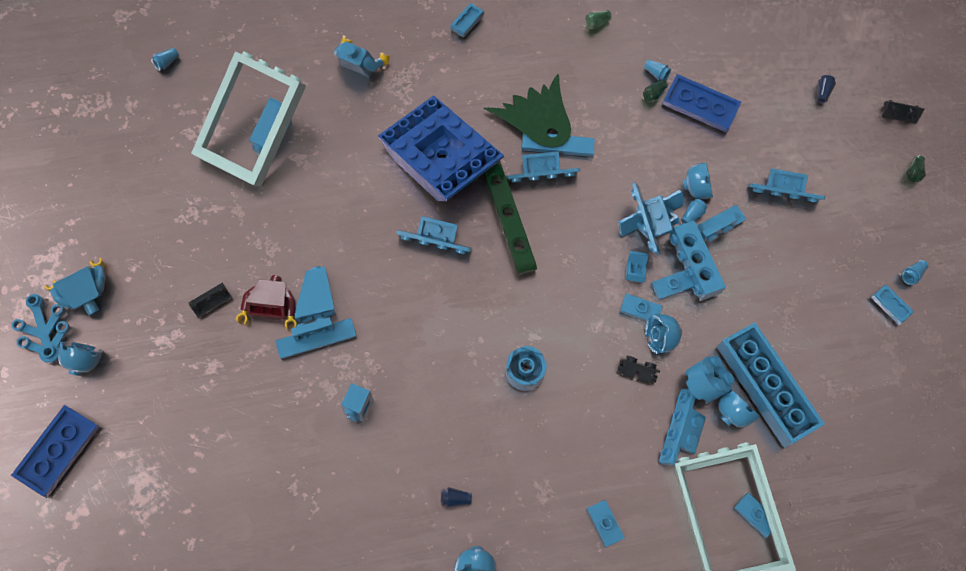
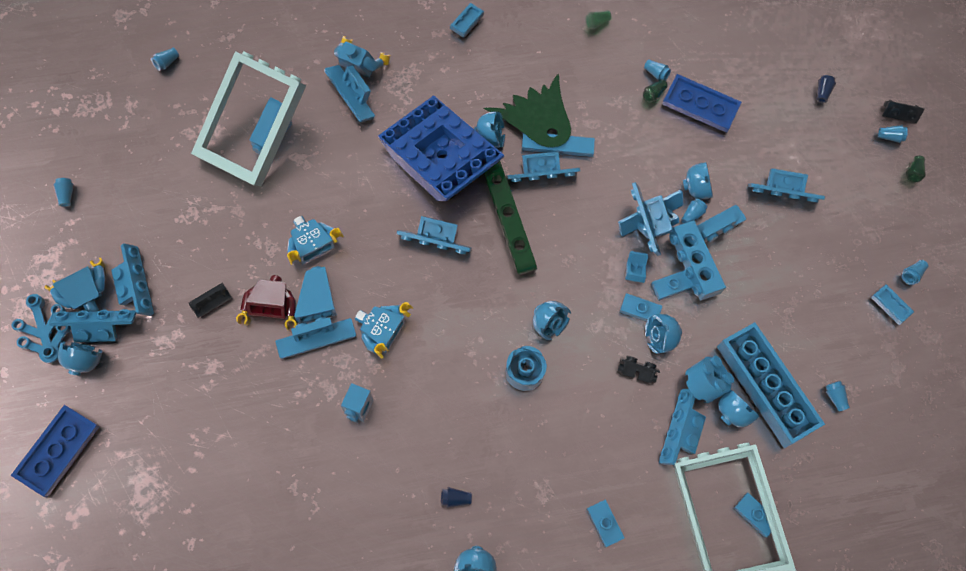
none -> dark azure bracket [49,309,136,342]
none -> dark azure cone [53,178,74,207]
none -> dark azure bracket [111,243,154,316]
none -> dark azure torso [287,216,344,265]
none -> dark azure bracket [324,65,375,122]
none -> dark azure torso [355,302,413,359]
none -> dark azure cylinder [474,111,505,148]
none -> dark azure cylinder [533,301,571,340]
none -> dark azure cone [825,381,850,412]
none -> dark azure cone [878,125,908,143]

